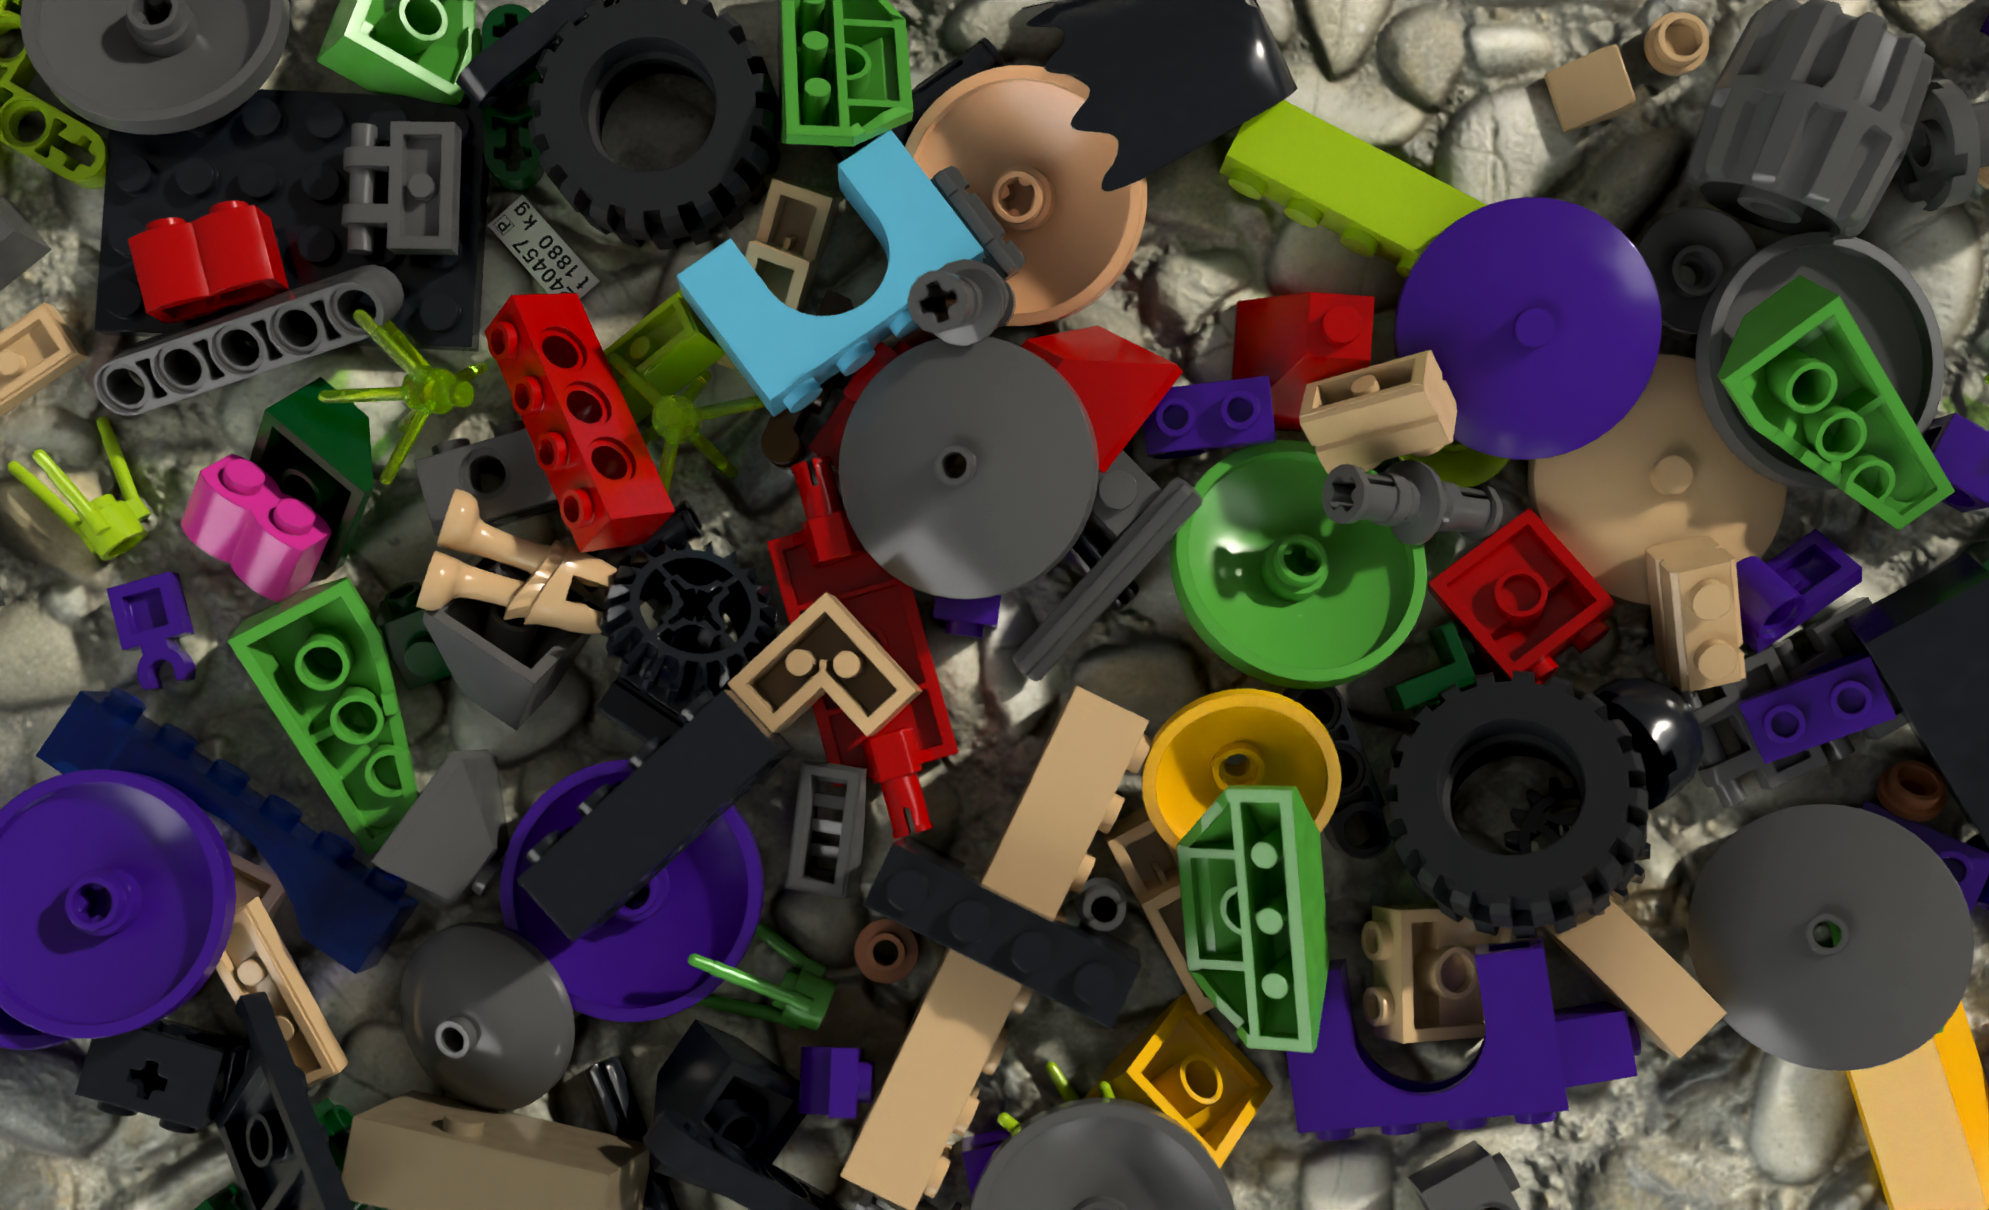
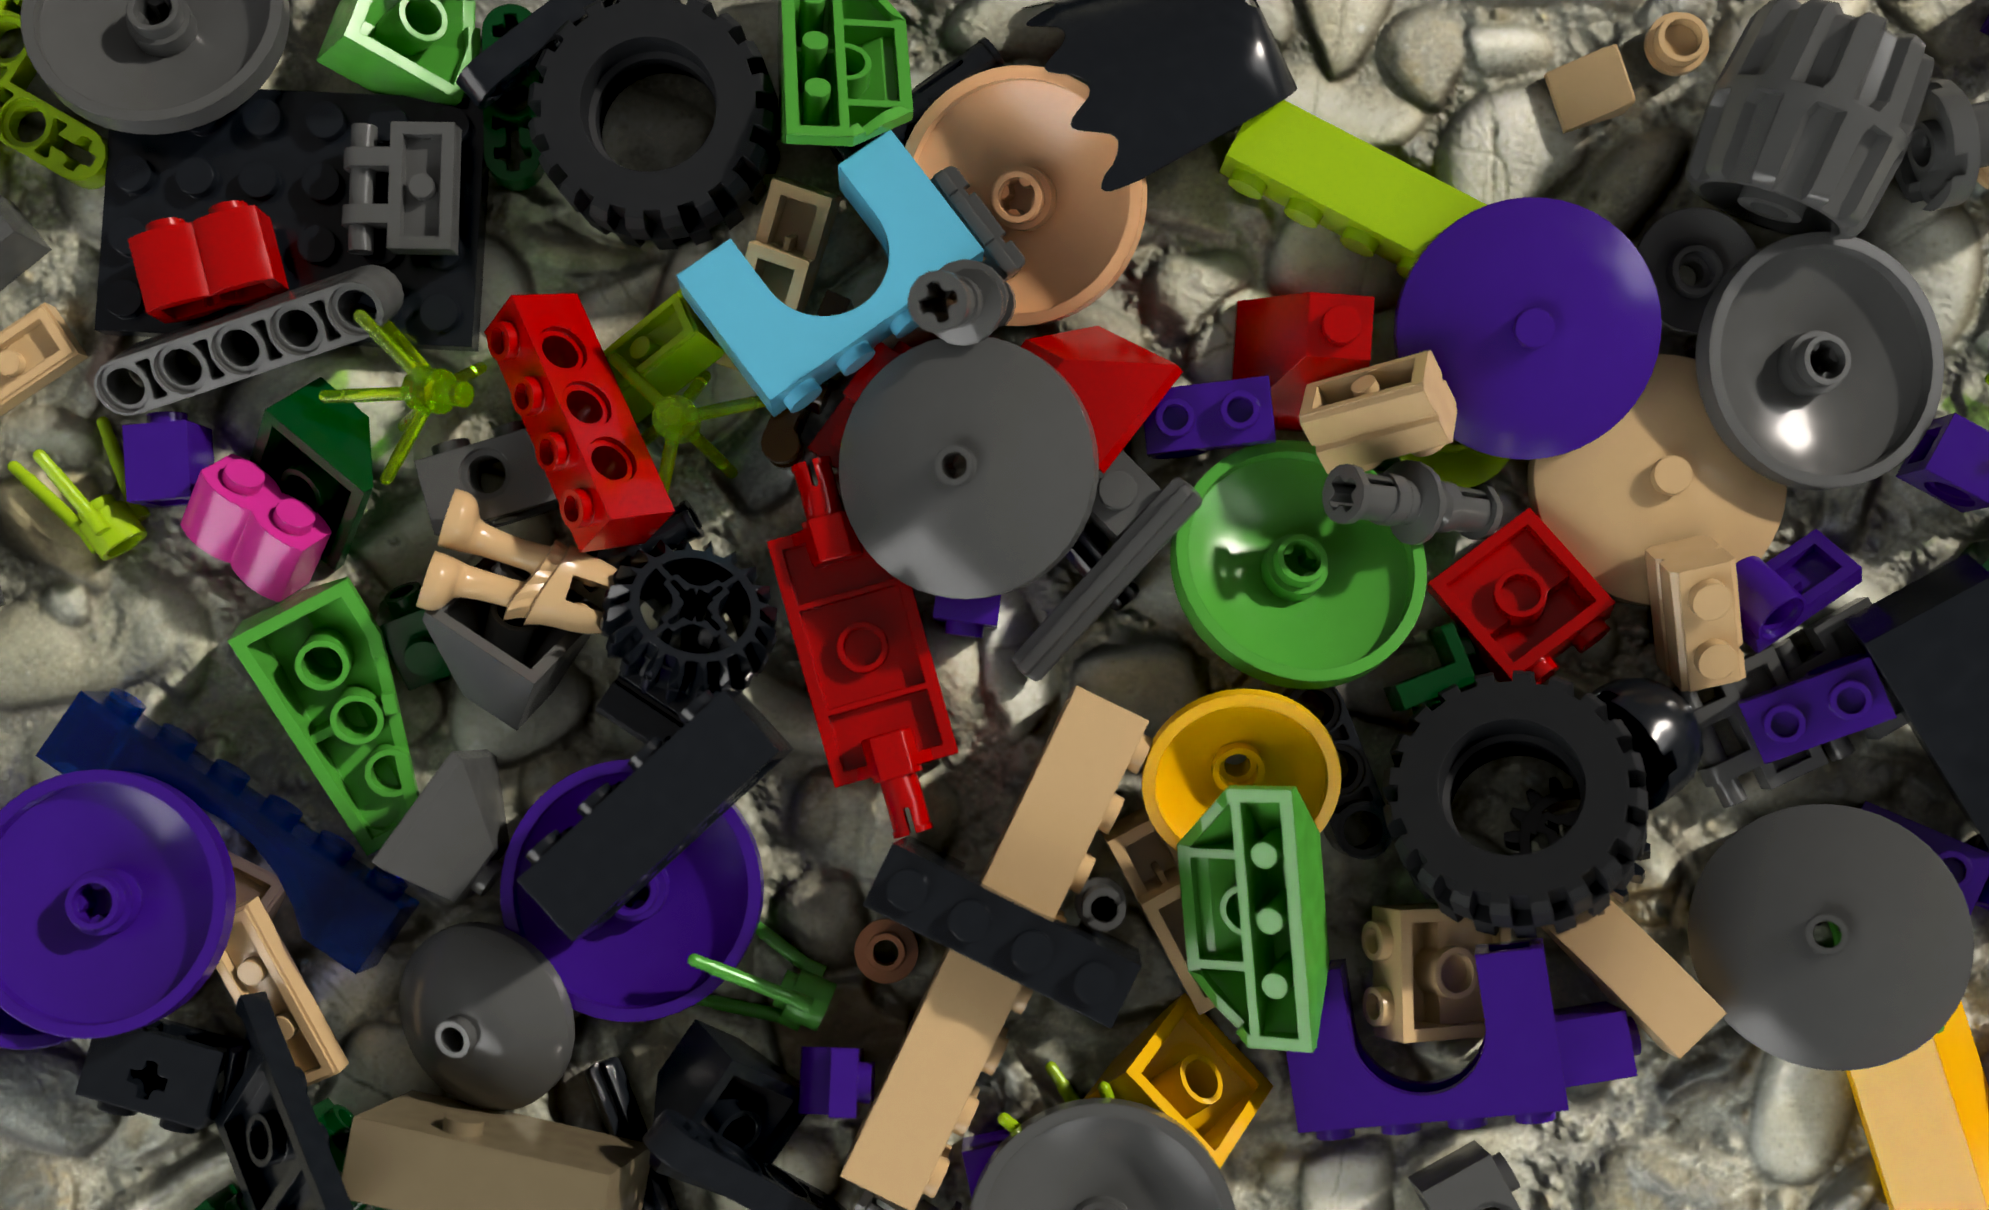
dark purple plate [107,572,196,691] -> none
white sticker [488,195,600,299] -> none
tan brick [727,592,922,737] -> none
dark grey slope [785,759,867,899] -> none
bright green wedge [1717,275,1955,530] -> none
nougat plate [1876,760,1946,822] -> none
none -> dark purple brick [122,411,214,509]

